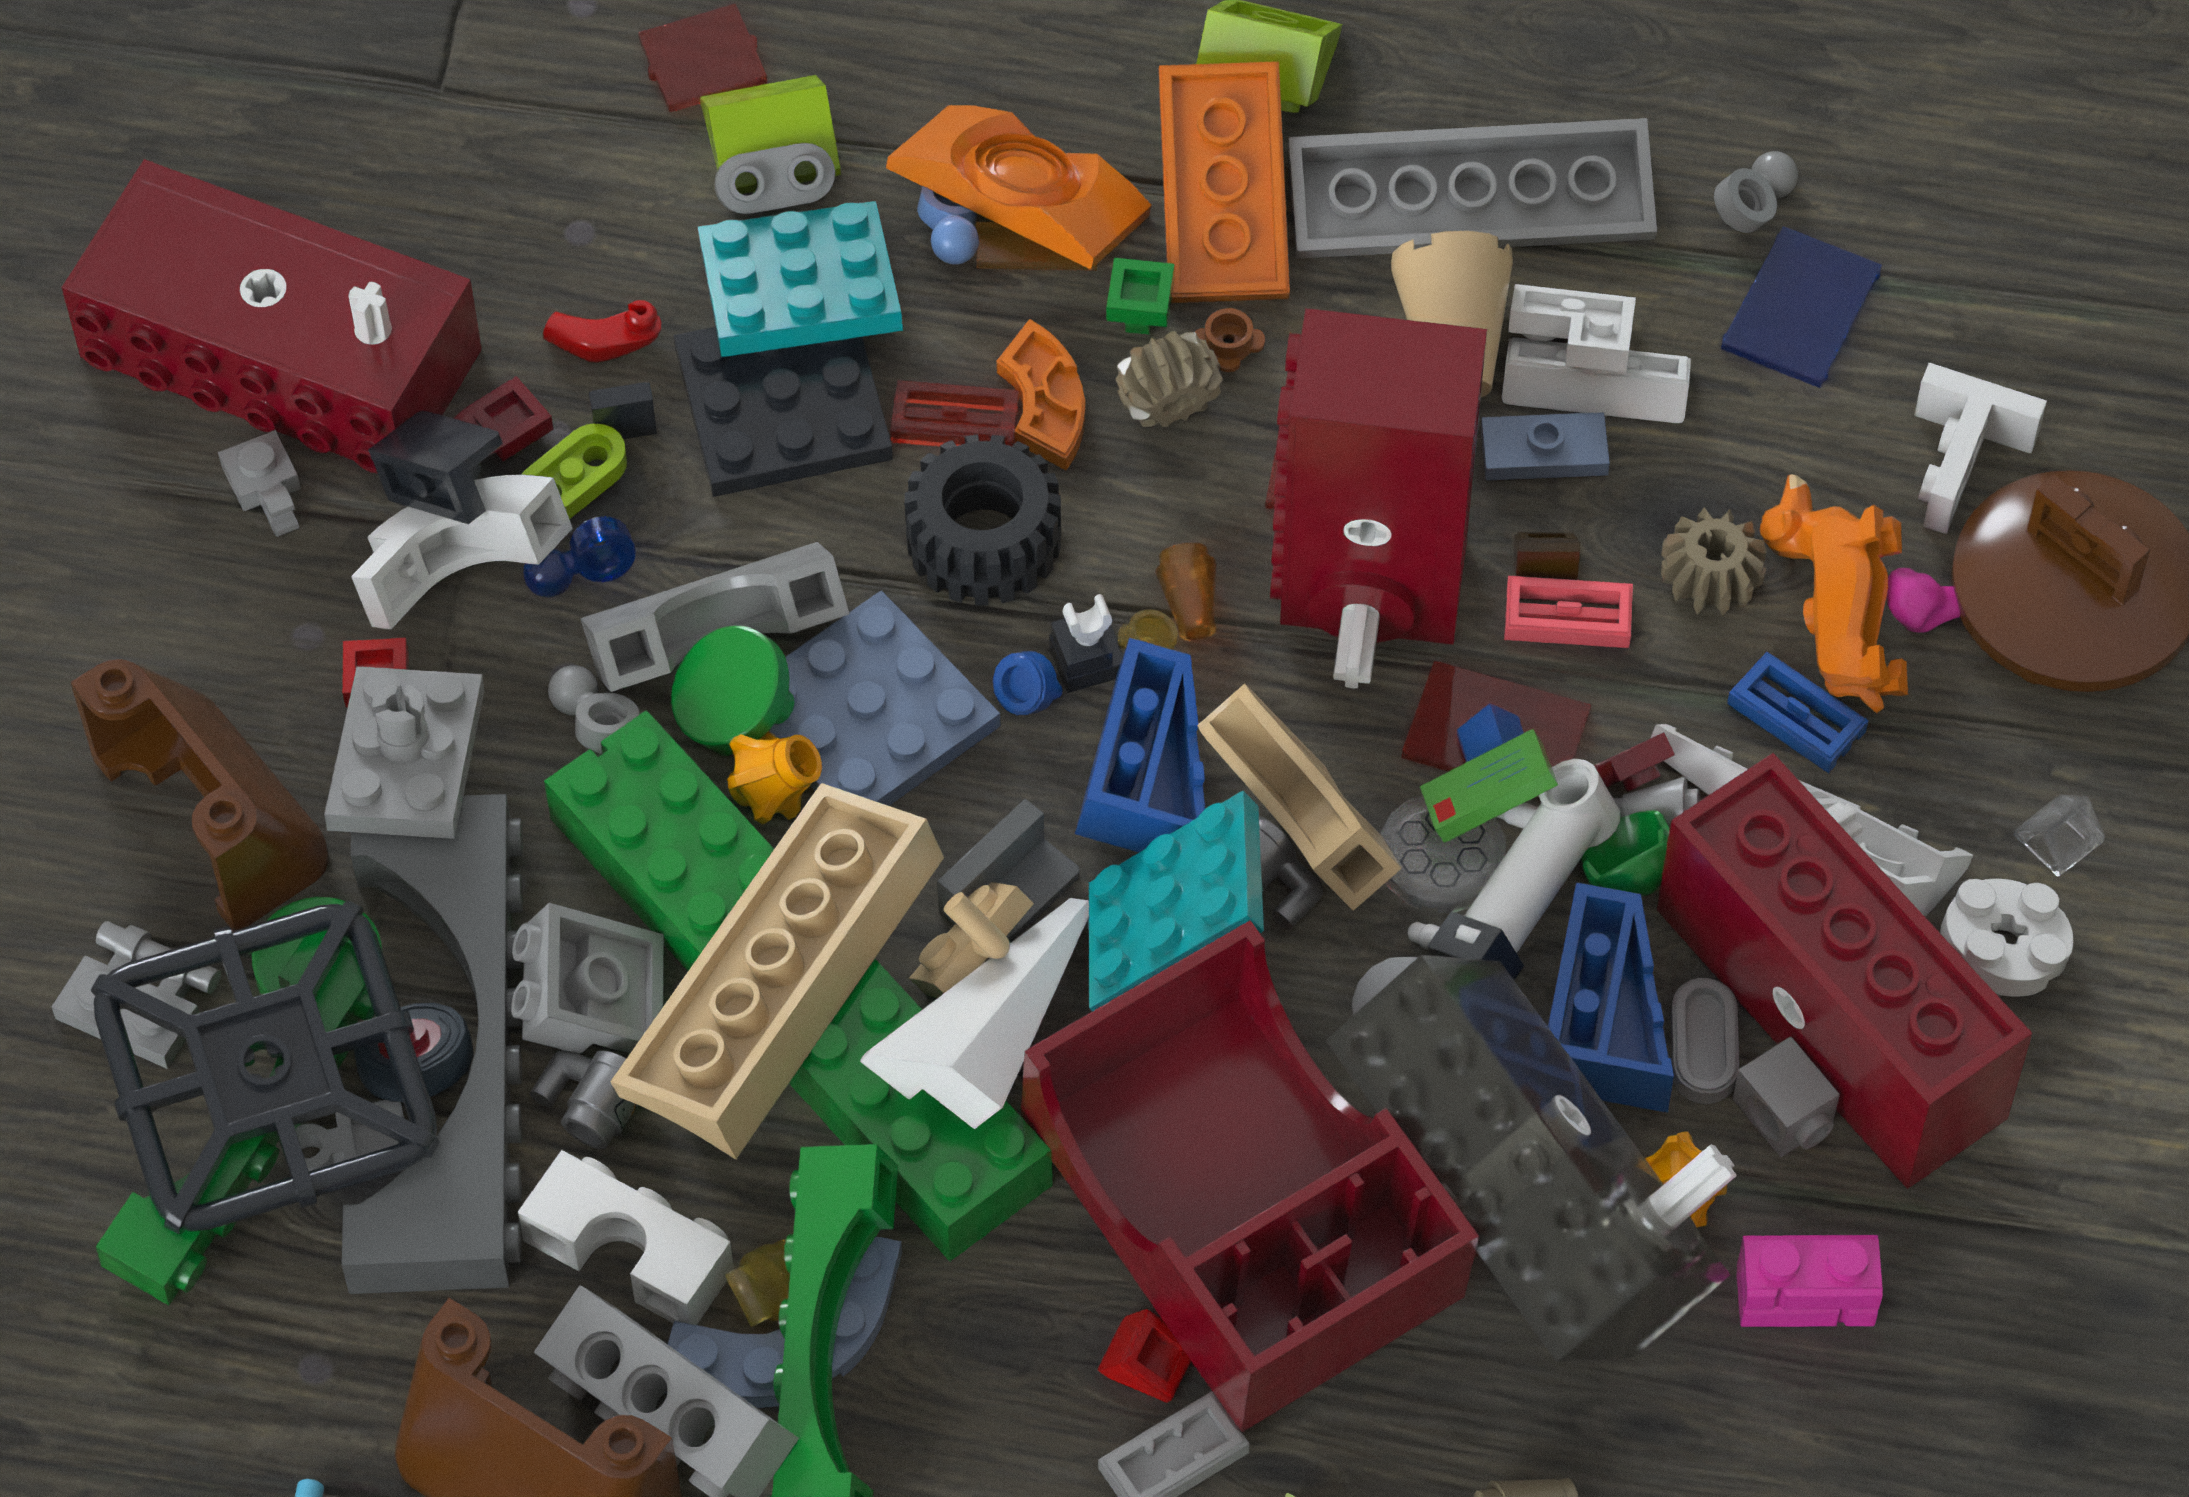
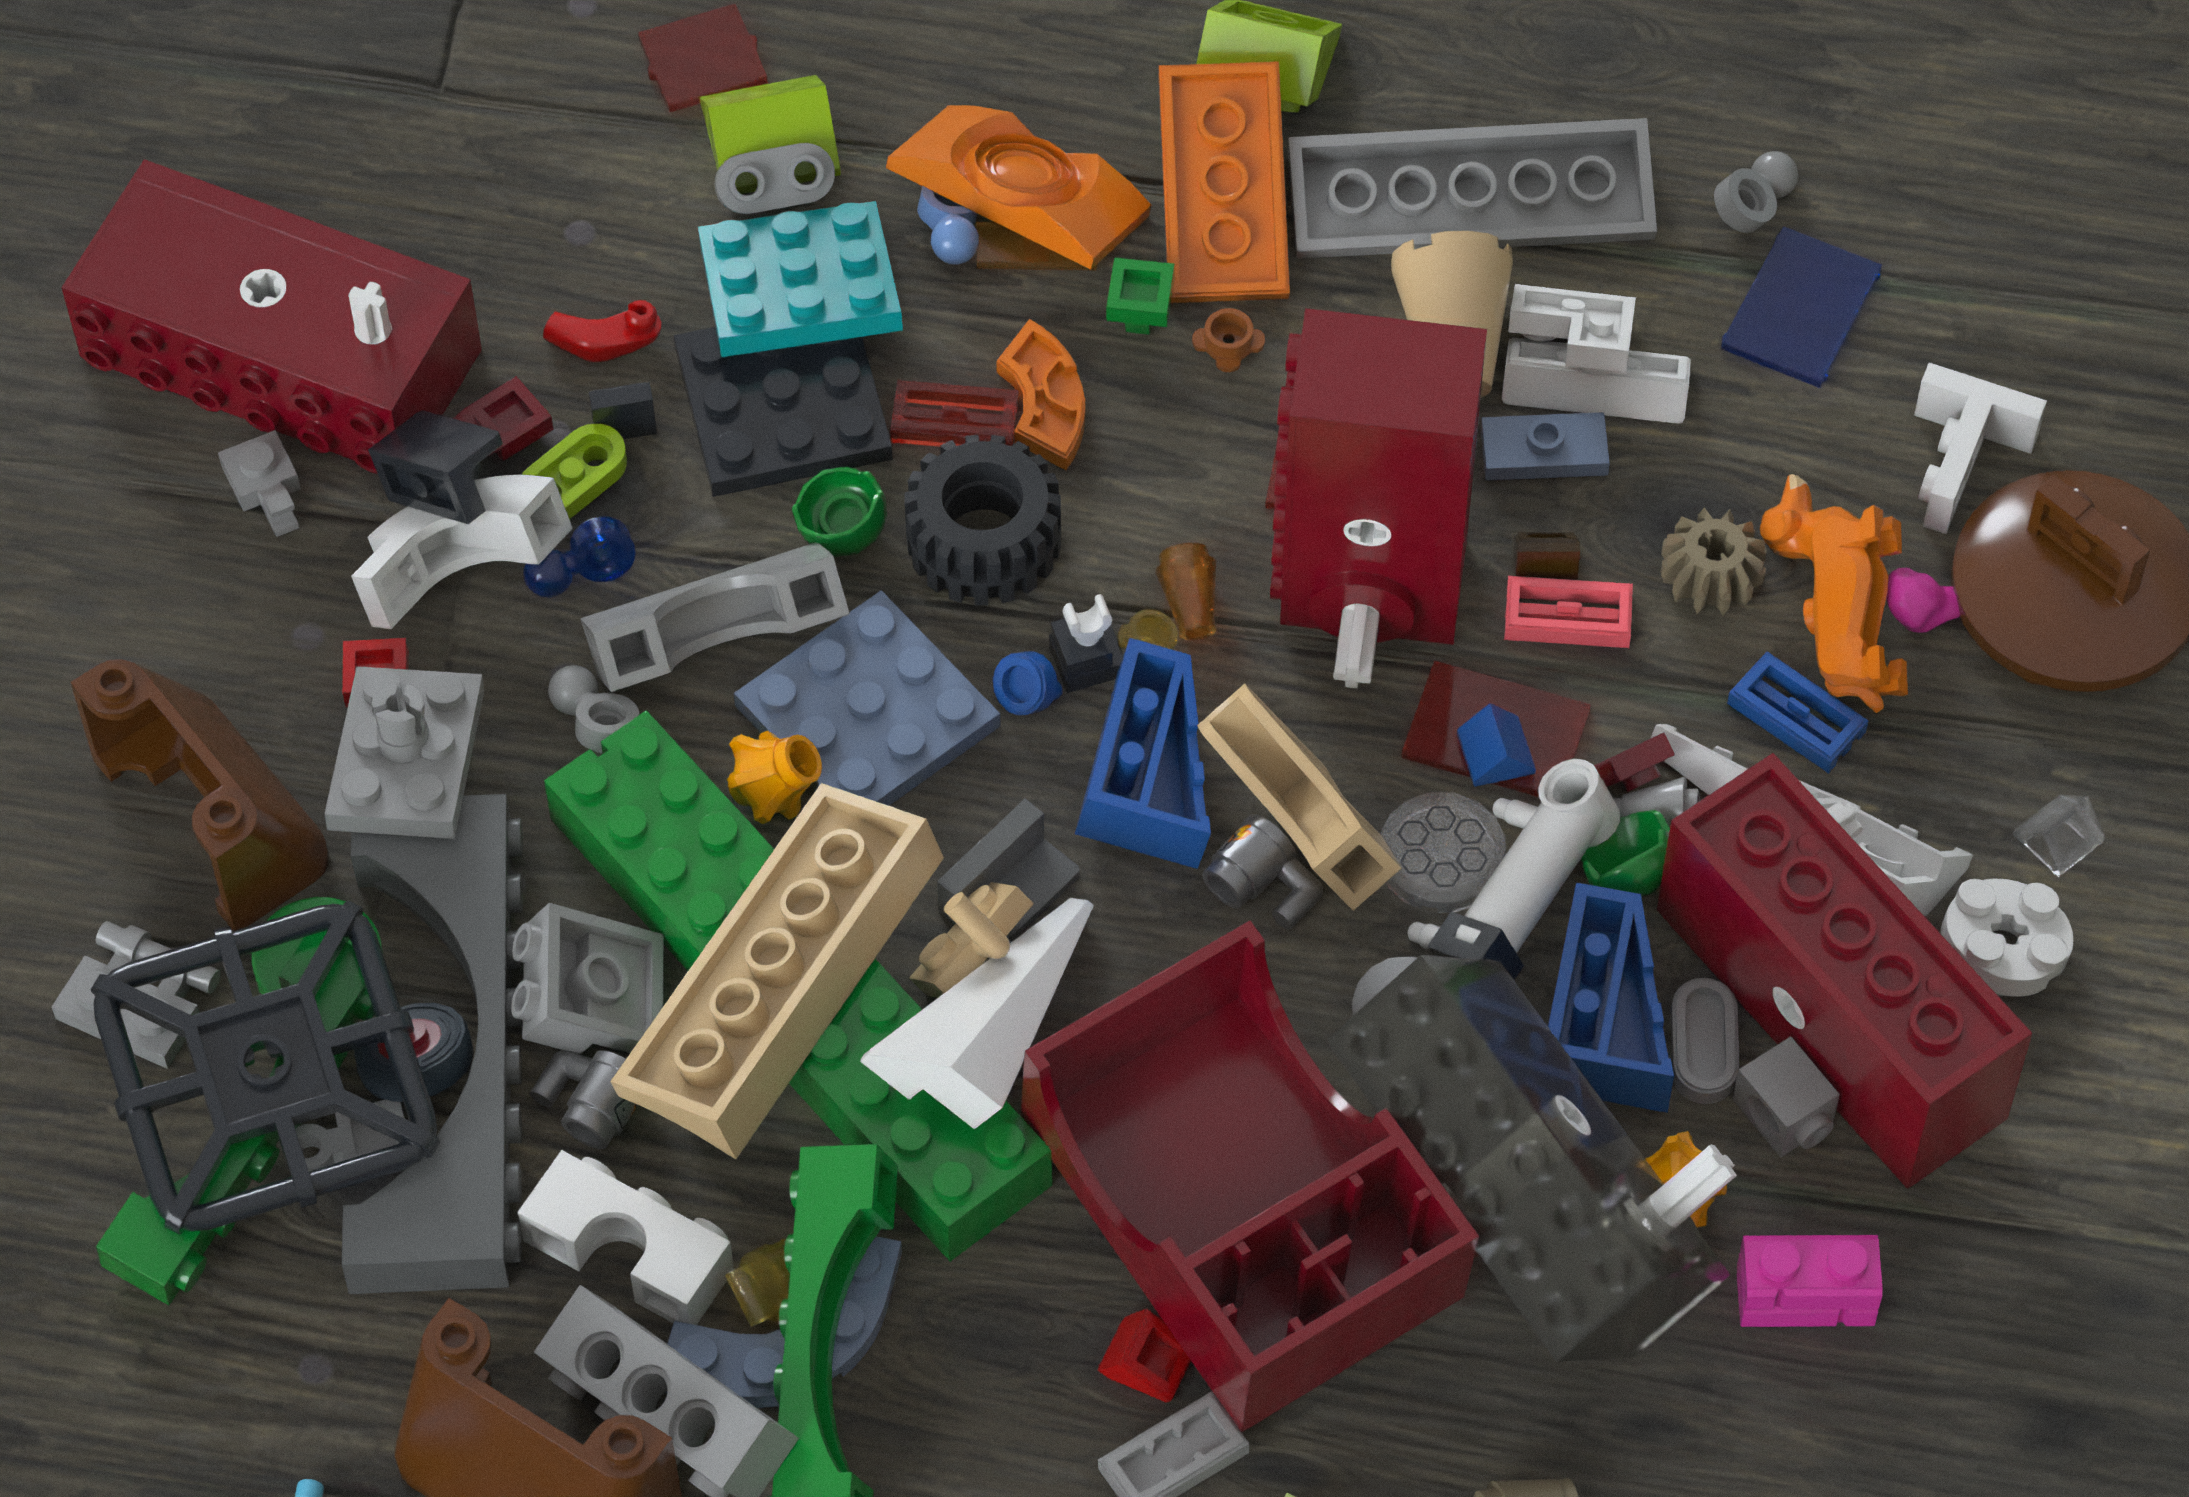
green tile [671,626,795,756] -> none
teal plate [1089,791,1264,1011] -> none
dark tan gear [1115,331,1223,427] -> none
bright green tile [1420,729,1558,843] -> none
none -> green hair [792,467,887,557]

